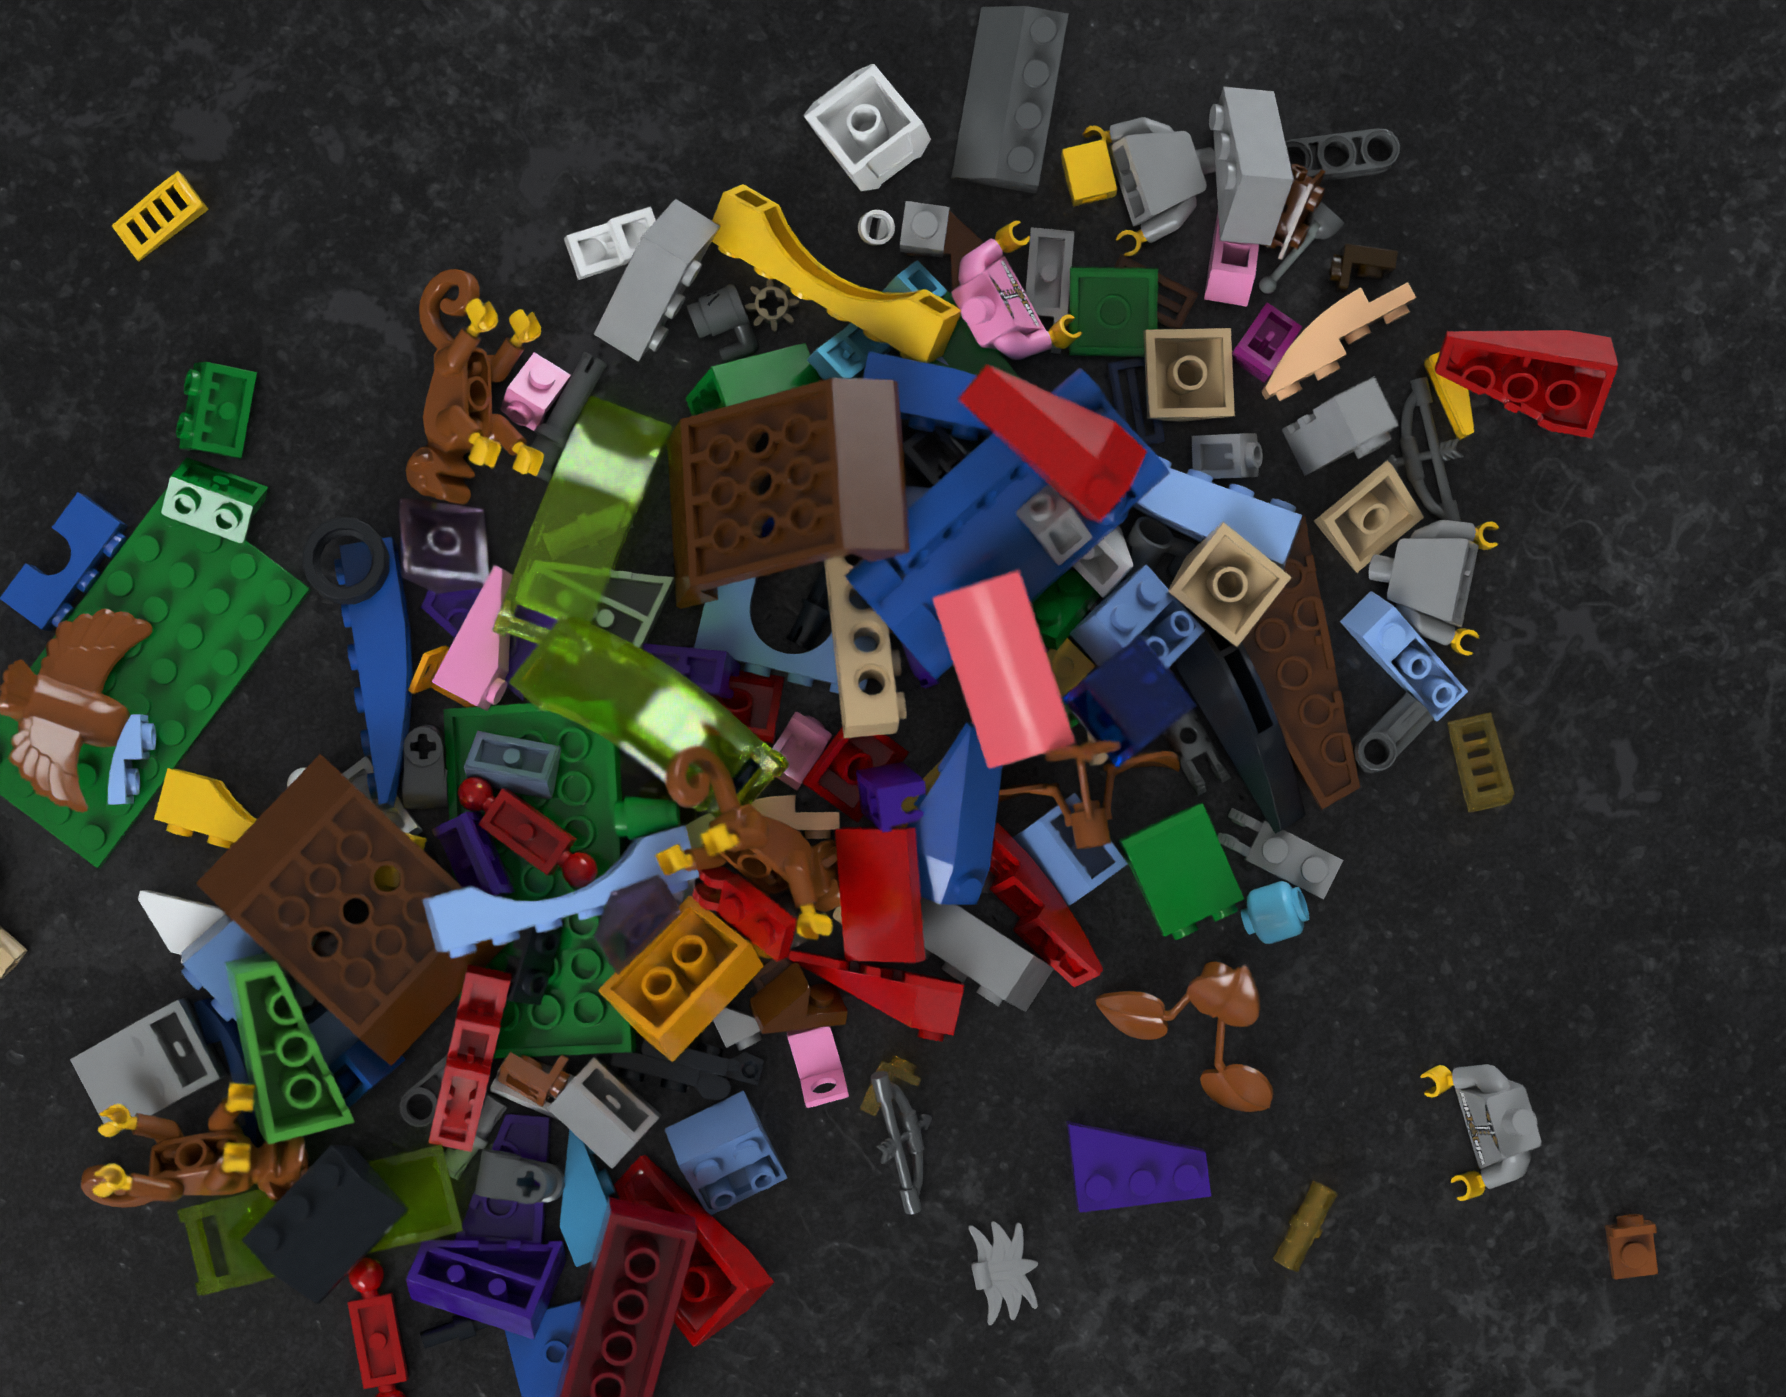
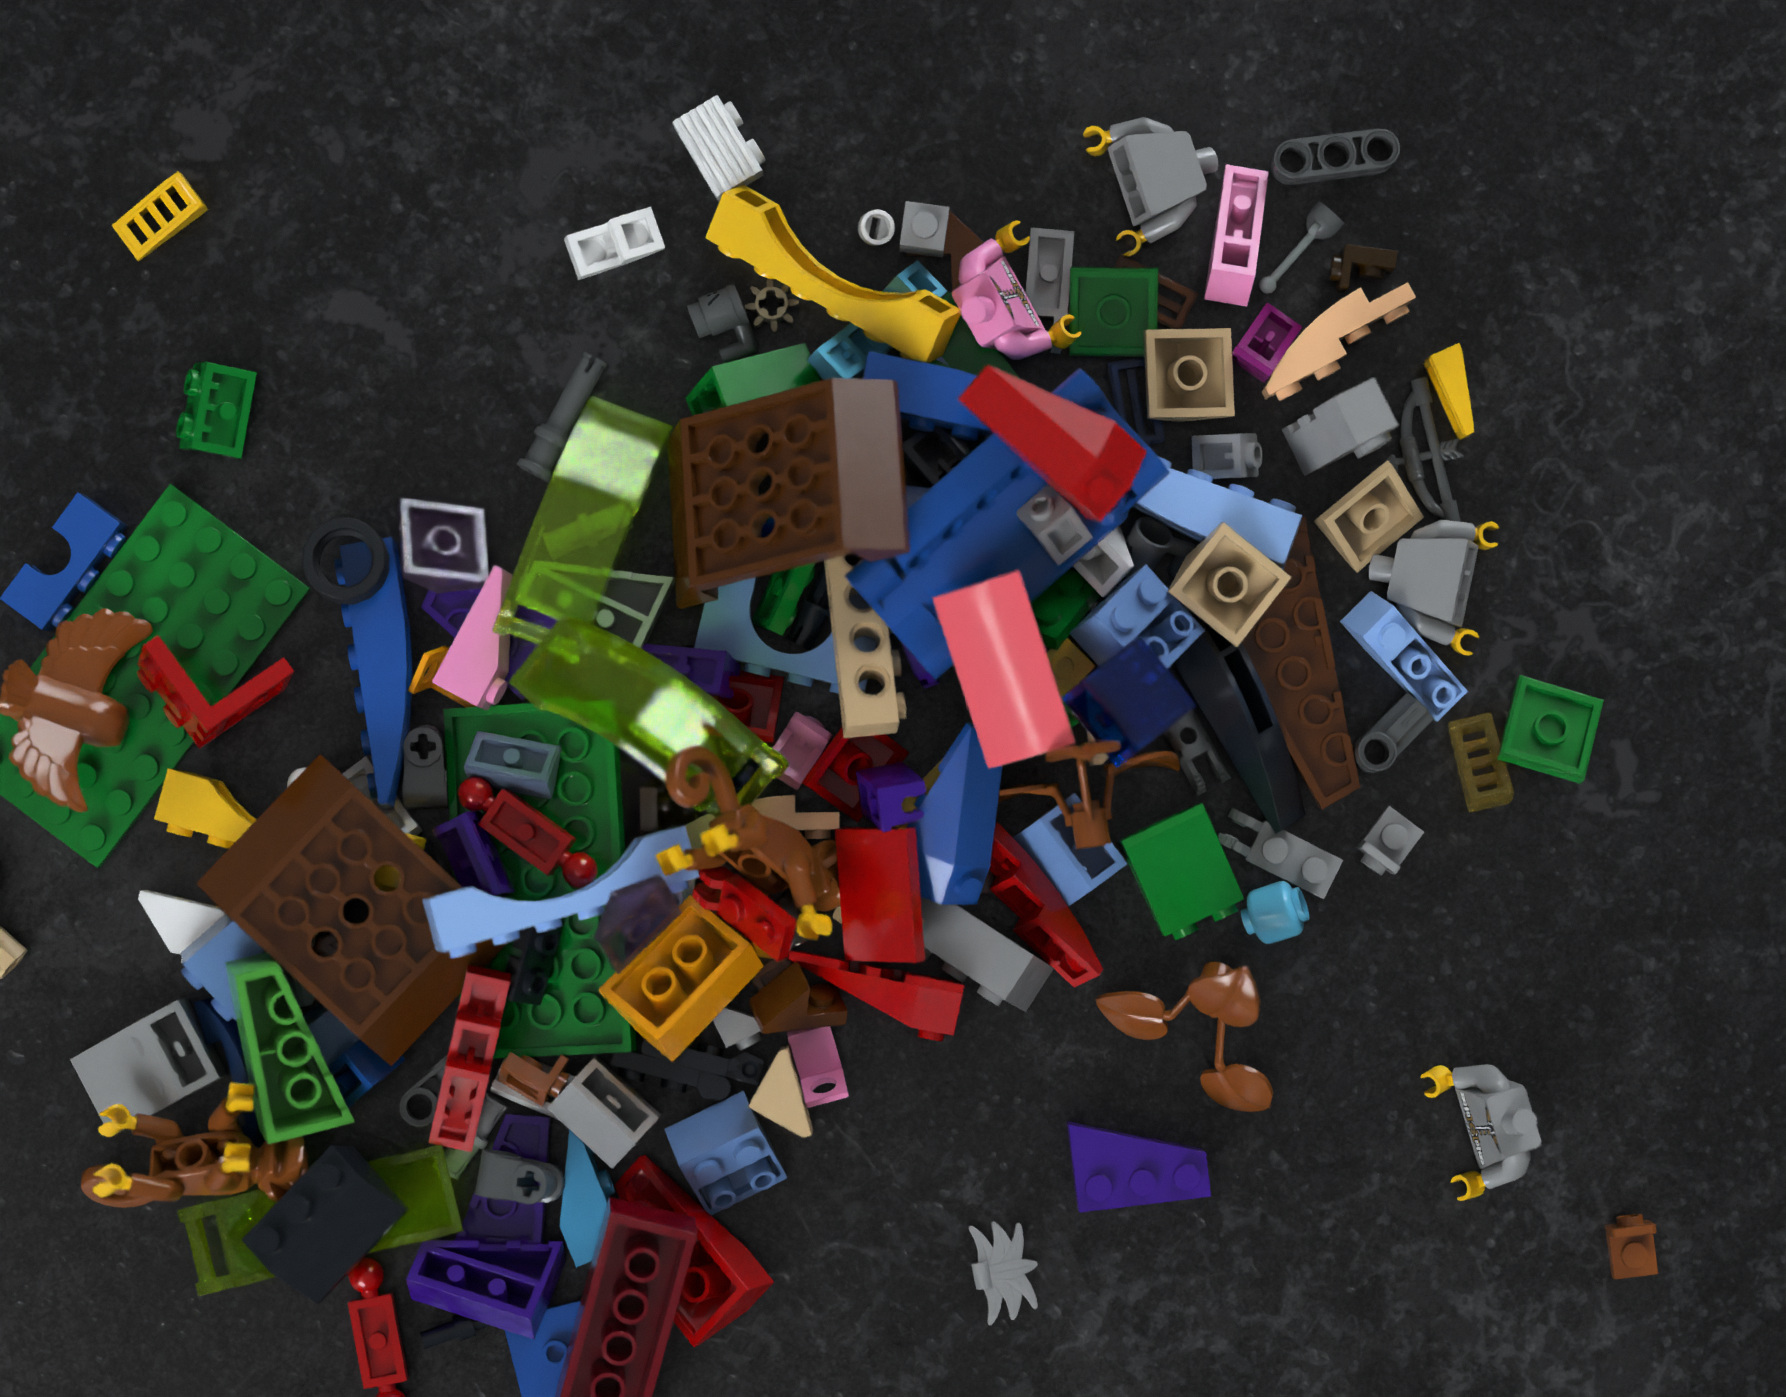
light blue slope [108,714,156,805] -> none
green bracket [161,457,269,543] -> none
dark orange animal [406,269,544,505] -> none
bright pink bracket [500,352,571,431] -> none
light grey wedge [594,199,720,362] -> none
green cone [614,796,681,840] -> none
white slope [803,64,931,191] -> none
clear yellow bracket [860,1055,922,1116] -> none
dark grey piece [871,1071,932,1214] -> none
dark grey slope [951,6,1069,194] -> none
yellow panel [1061,140,1117,207] -> none
light grey wedge [1209,87,1294,245] -> none
reddish brown hinge [1264,164,1326,260] -> none
clear yellow pin [1273,1181,1338,1272] -> none
red wedge [1435,330,1618,438] -> none
none -> red bracket [136,635,294,749]
none -> white brick [673,95,766,202]
none -> tan slope [748,1045,813,1138]
none -> green hinge [752,563,815,636]
none -> light grey bracket [1356,806,1424,876]
none -> green tile [1497,675,1604,784]

